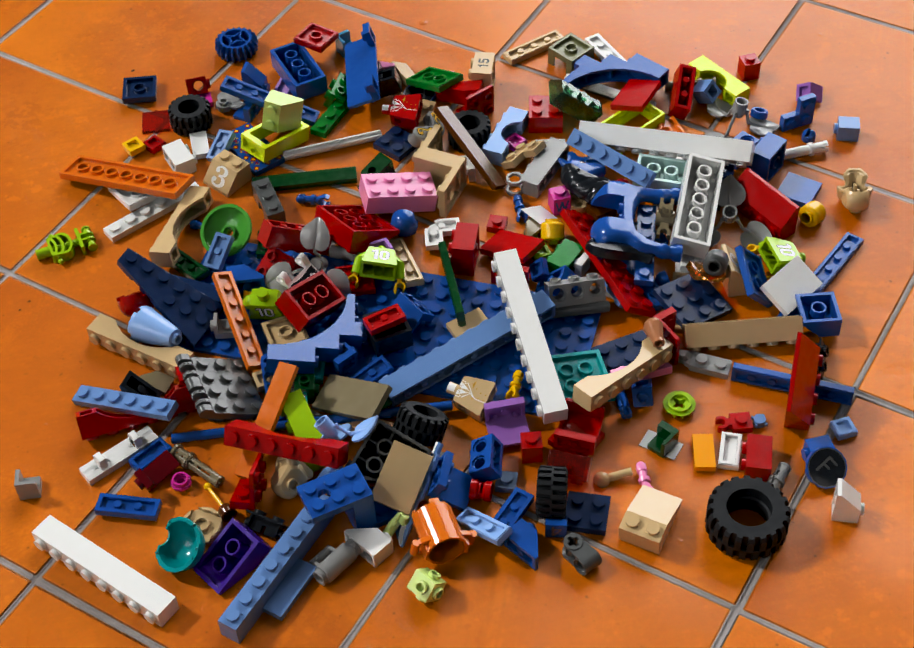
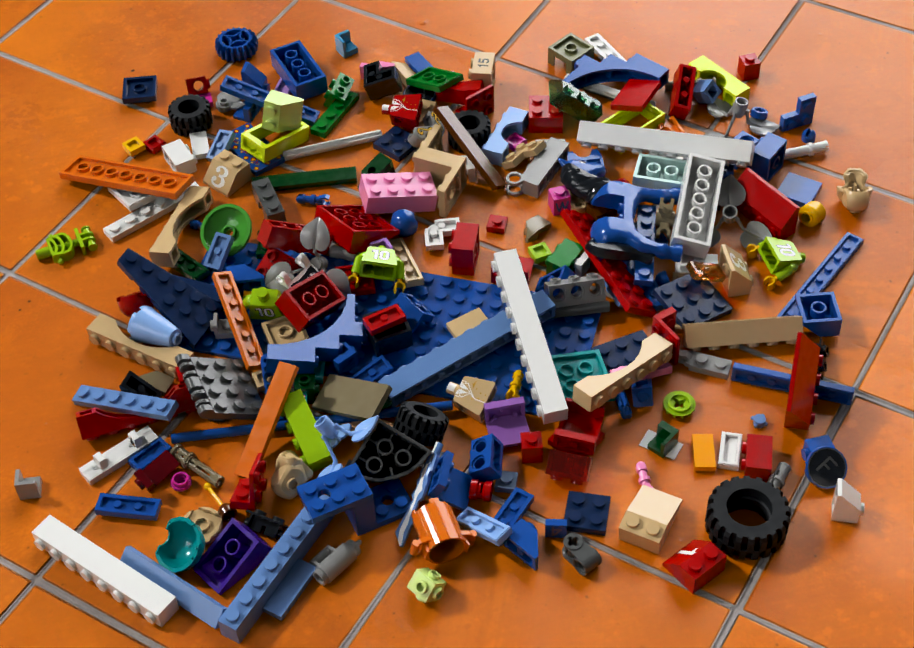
clear red piece [142,110,171,134] -> none
red arch [224,419,349,469] -> none
red tile [294,22,339,53] -> none
white slope [344,528,394,568] -> none
blue bracket [345,22,380,109] -> none
tan tile [372,440,433,515] -> none
yellowish green arm [383,512,409,537] -> none
dark green tile [438,241,466,327] -> none
red tile [479,229,545,265] -> none
tan tile [503,30,564,65] -> none
blue piece [513,194,528,223] -> none
white sticker [521,205,558,224] -> none
blue tile [529,257,550,282] -> none
black tyre [536,465,568,519] -> none
yellow head [541,219,564,245] -> none
medium blue plate [566,128,657,188] -> none
tan bar [594,467,633,488] -> none
nougat cone [644,318,665,348] -> none
dark grey head [703,249,729,277] -> none
red plate [715,412,754,434] -> none
blue tile [735,245,773,308] -> none
white tile [760,255,823,316] -> none
medium lavender panel [796,82,823,103] -> none
light blue tile [829,416,858,441] -> none
medium blue brick [833,116,860,142] -> none
none -> medium blue tile [120,546,227,629]
none -> blue tile [405,52,433,73]
none -> red slope [662,539,727,594]

